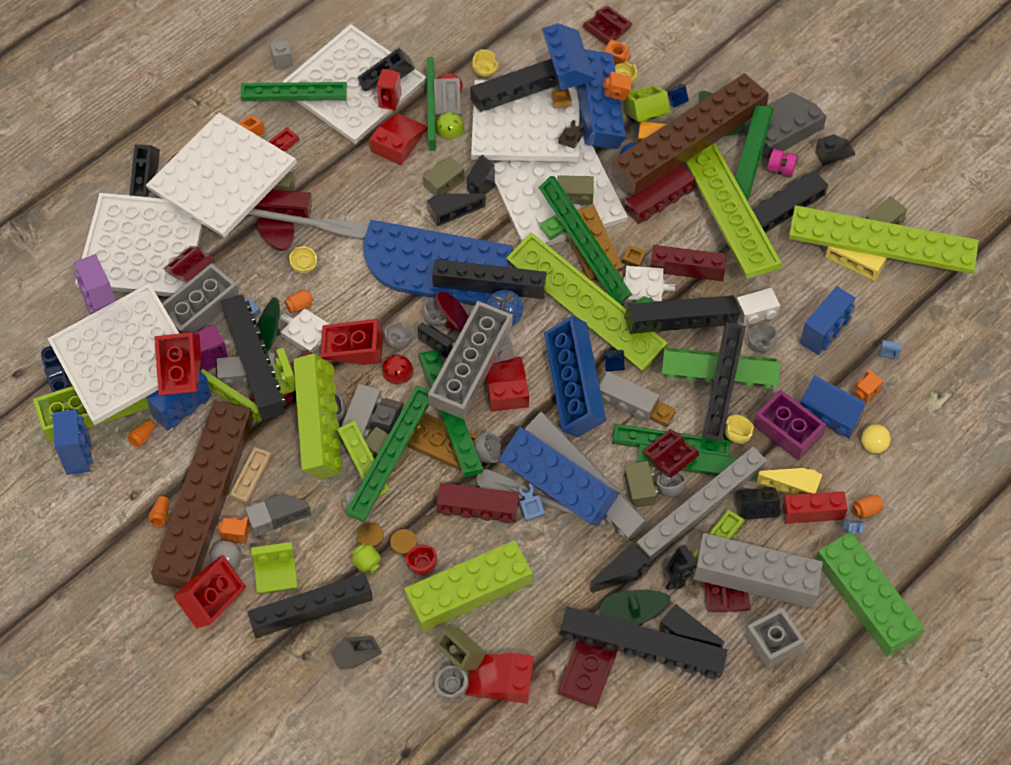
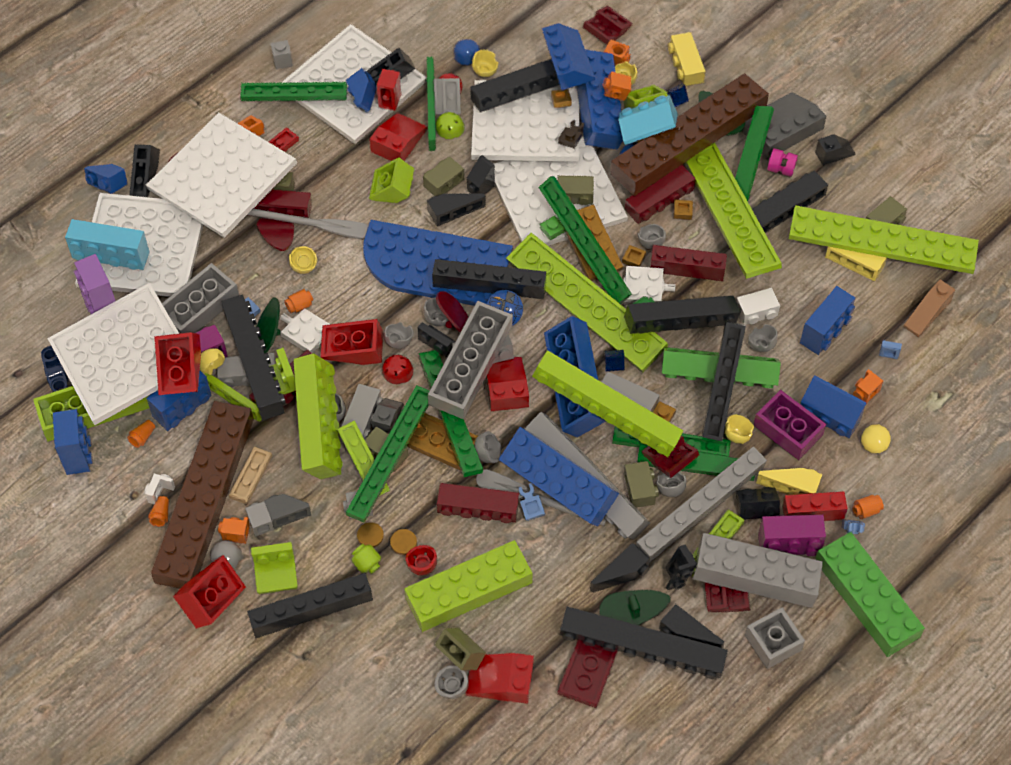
dark red slope [163,246,214,282] -> none
dark grey slope [330,636,382,670] -> none
none -> medium azure brick [65,219,150,270]
none -> blue slope [84,164,128,194]
none -> white bracket [144,474,175,504]
none -> light yellow hair [200,349,225,376]
none -> blue slope [346,68,377,112]
none -> lime slope [369,158,414,203]
none -> blue hair [454,39,480,65]
none -> lime brick [532,350,683,457]
none -> medium azure slope [618,95,677,145]
none -> light grey hair [637,224,666,249]
none -> light yellow brick [668,32,705,86]
none -> pearl gold plate [674,200,693,220]
none -> magenta brick [758,515,826,556]
none -> medium nougat slope [903,279,955,337]

